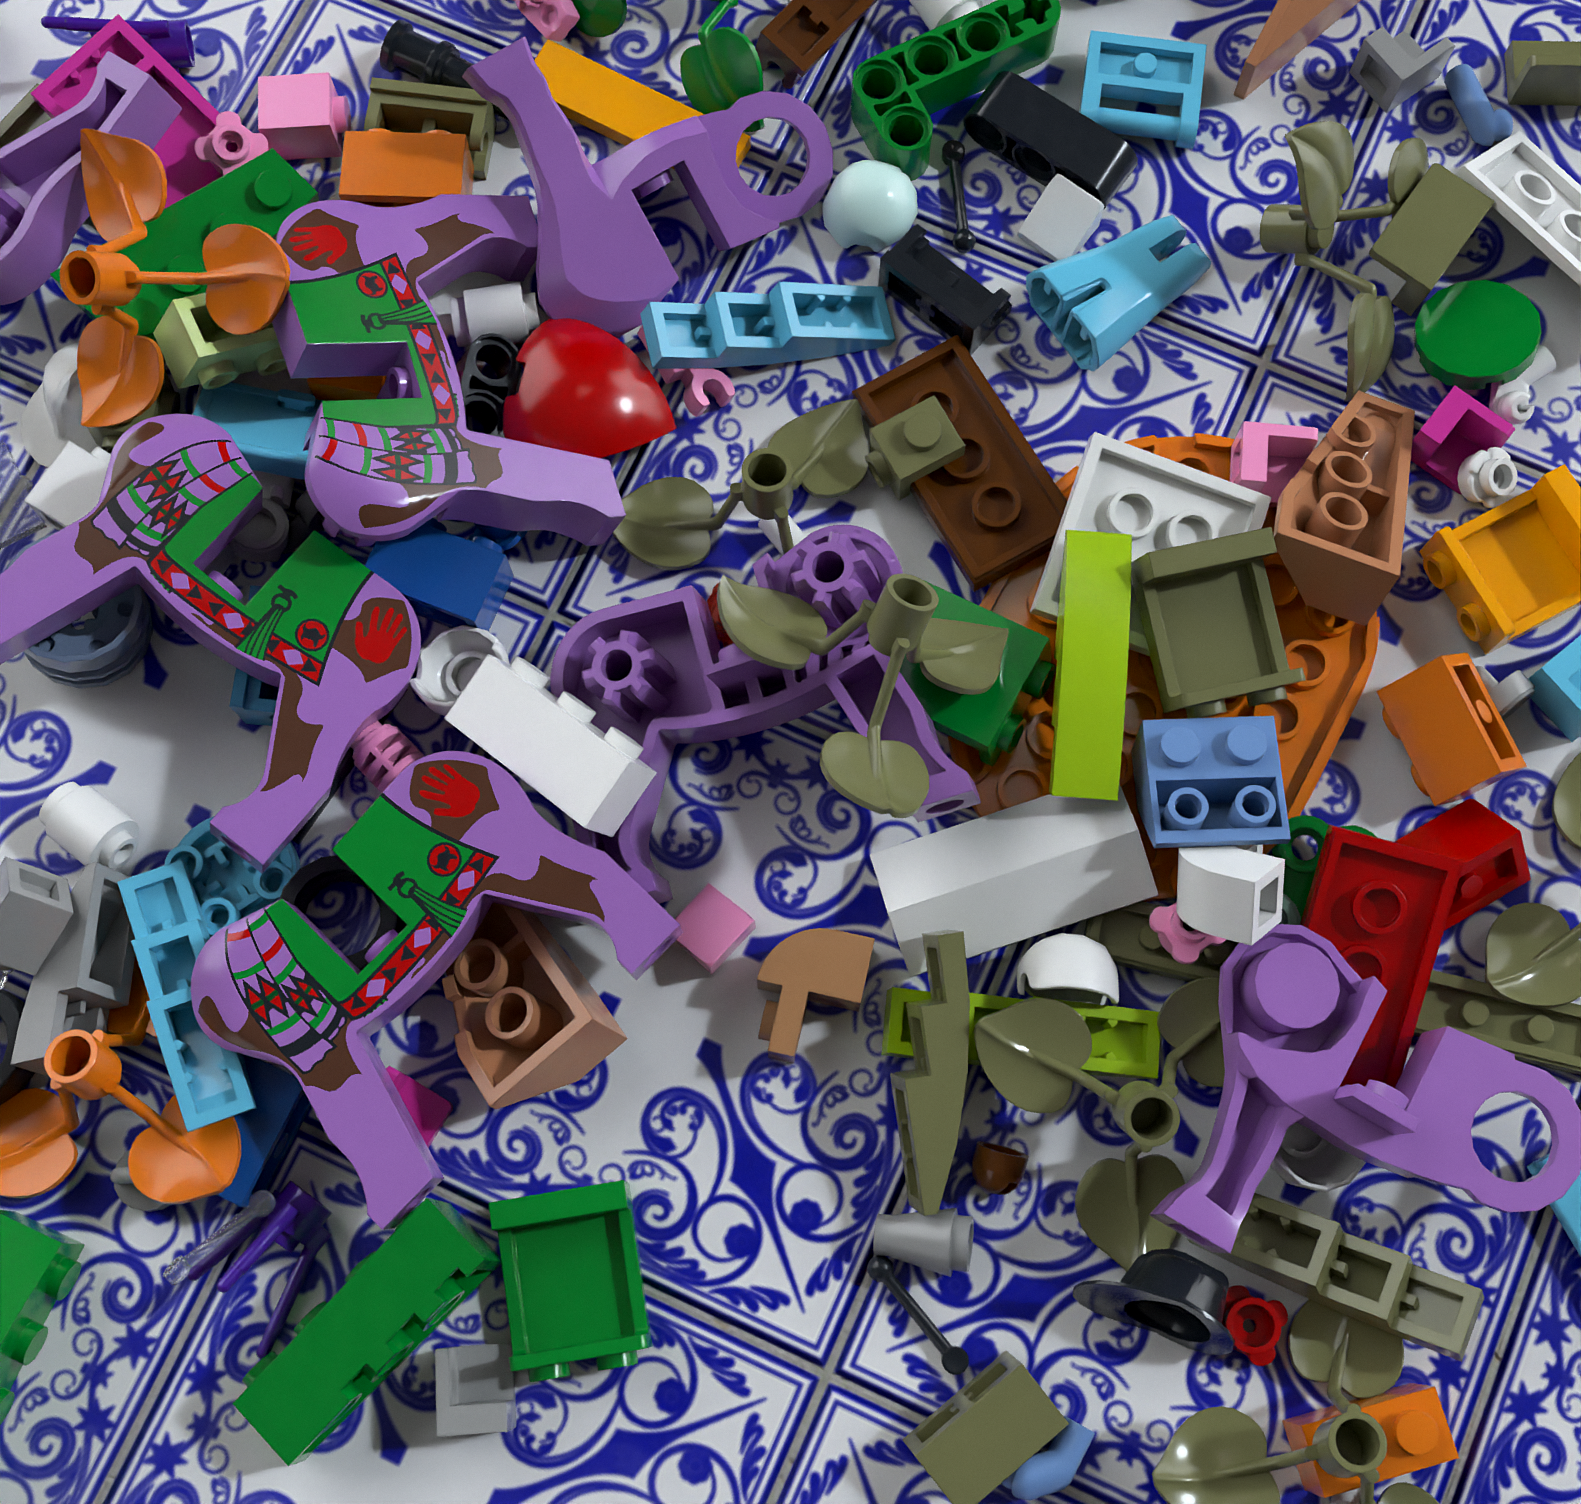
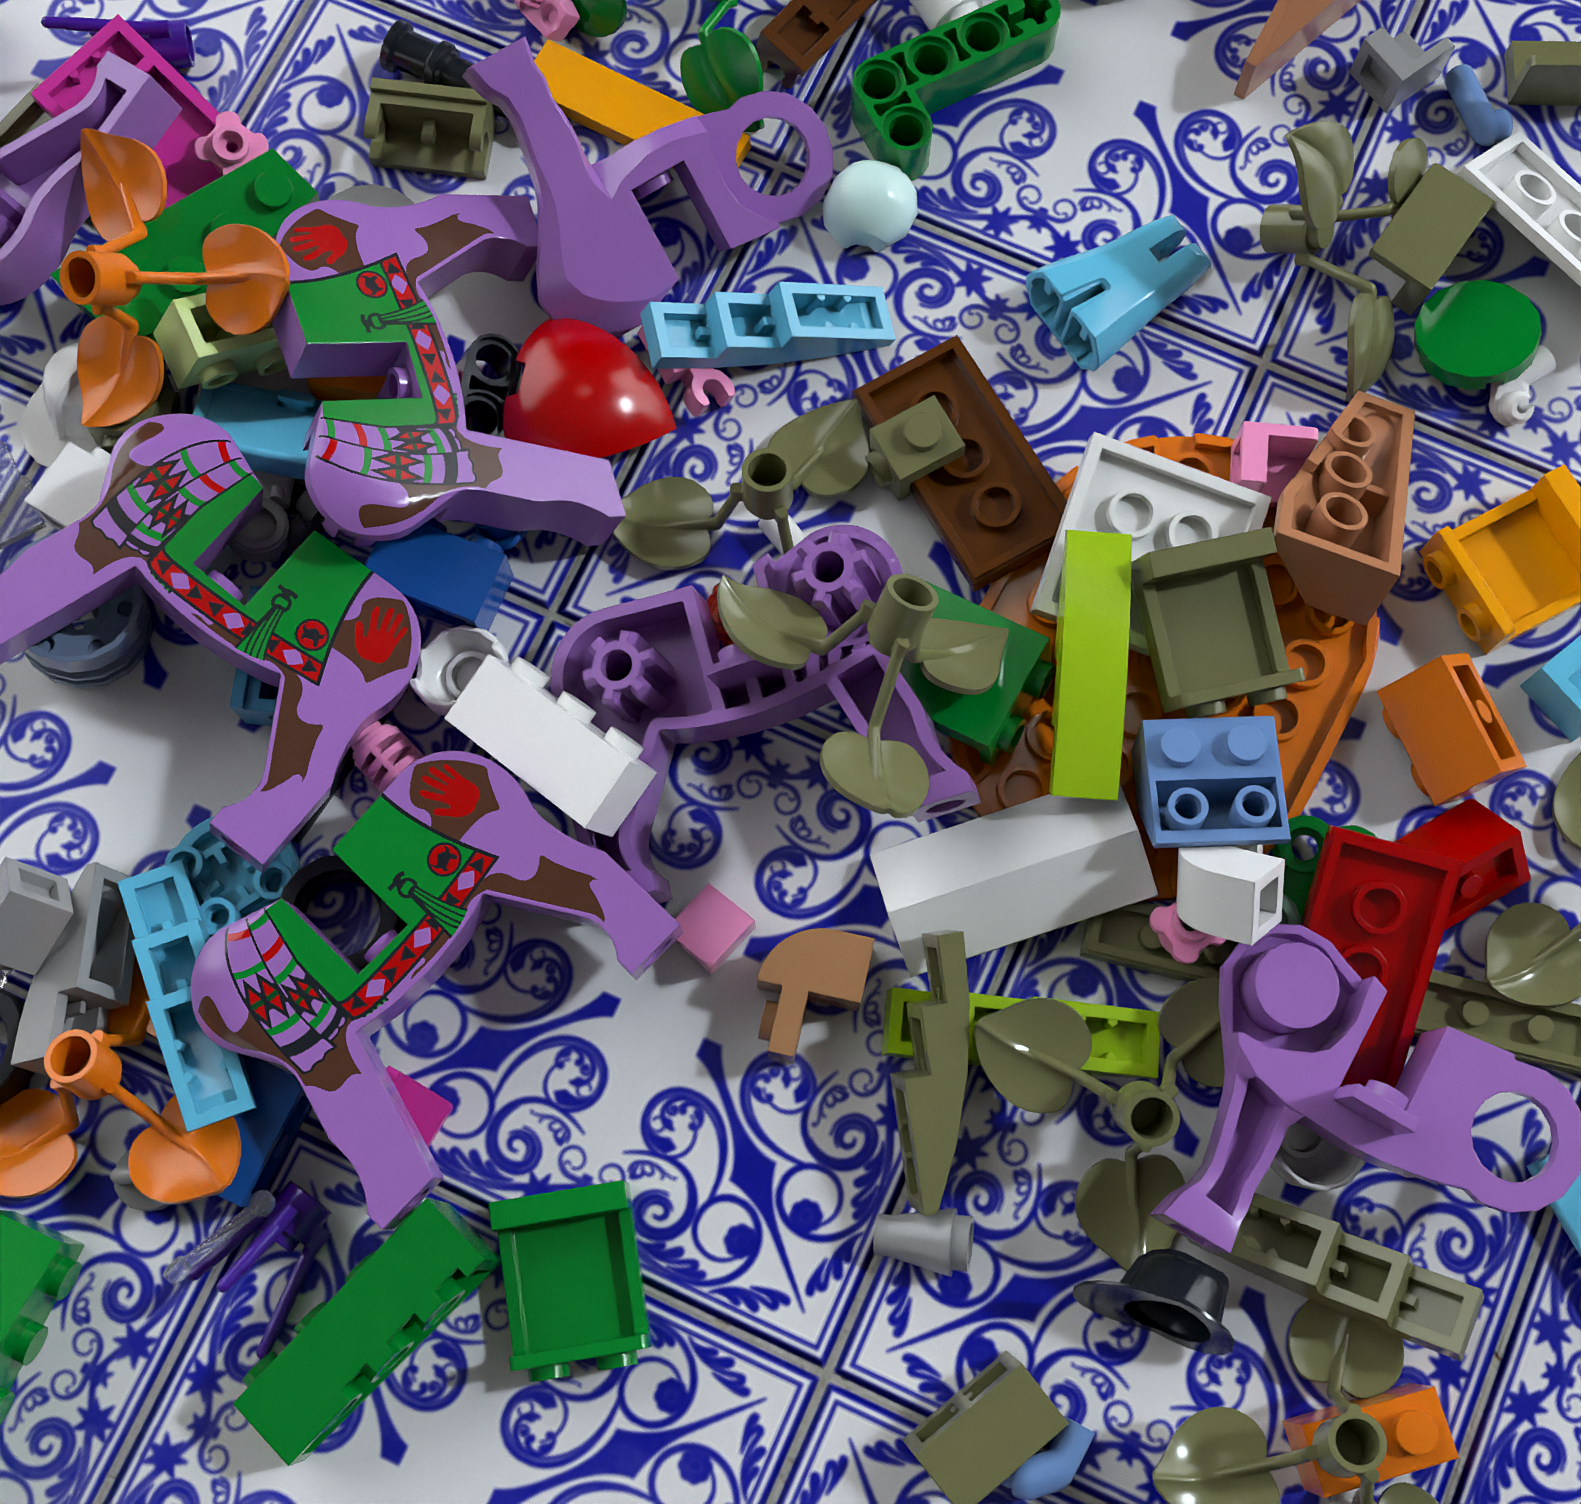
white brick [39,782,139,870] -> none
bright pink brick [258,72,351,160] -> none
orange brick [339,128,474,207] -> none
light grey panel [435,1343,516,1437] -> none
nougat wedge [442,903,628,1109] -> none
white brick [450,282,541,347] -> none
black hinge [867,1255,969,1375] -> none
black hinge [878,224,1012,355] -> none
black hinge [941,140,976,253] -> none
black beam [963,71,1138,209] -> none
reddish brown hinge [972,1141,1029,1195] -> none
white slope [1017,174,1104,262] -> none
white hair [1017,933,1119,1005] -> none
medium azure plate [1079,30,1207,149] -> none
red plate [1222,1285,1288,1366] -> none
dark pink panel [1411,385,1515,494] -> none
white plate [1458,447,1517,508] -> none
light grey tile [1475,666,1535,721] -> none

